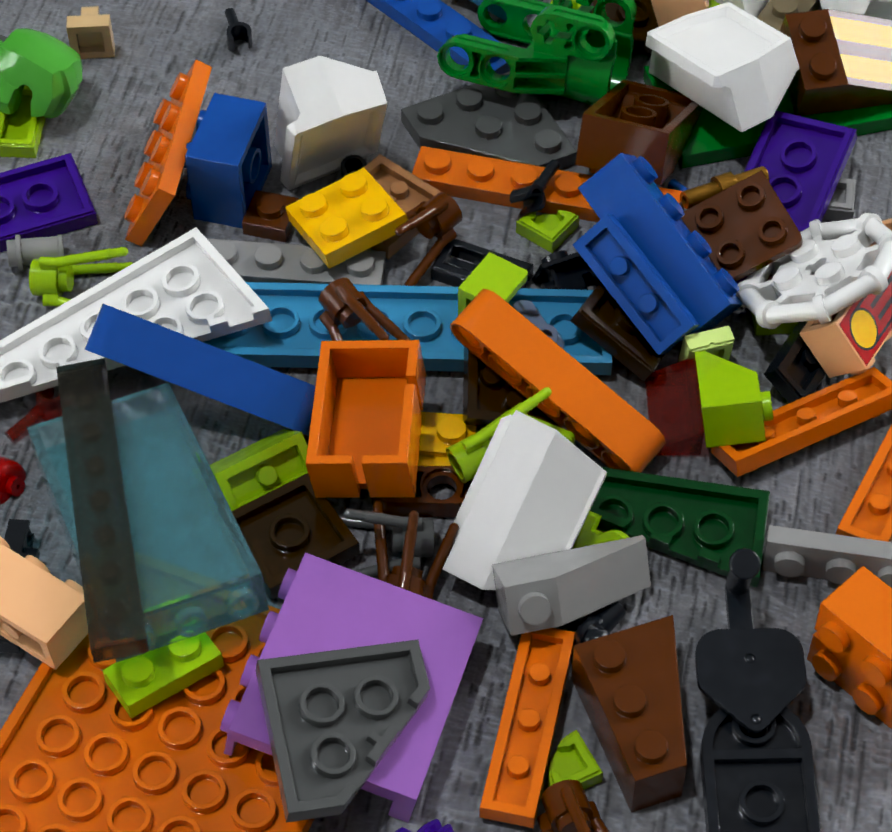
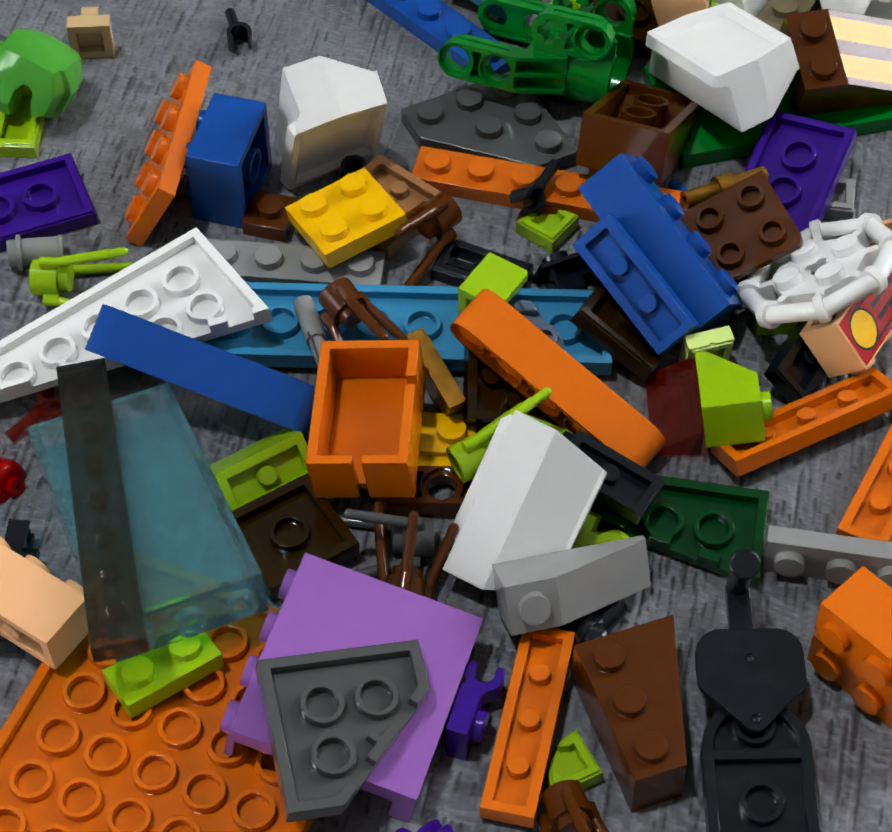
none -> light grey piece [293,295,327,368]
none -> pearl gold tile [406,328,466,415]
none -> dark purple plate [446,660,505,761]
none -> black hinge [540,421,665,526]

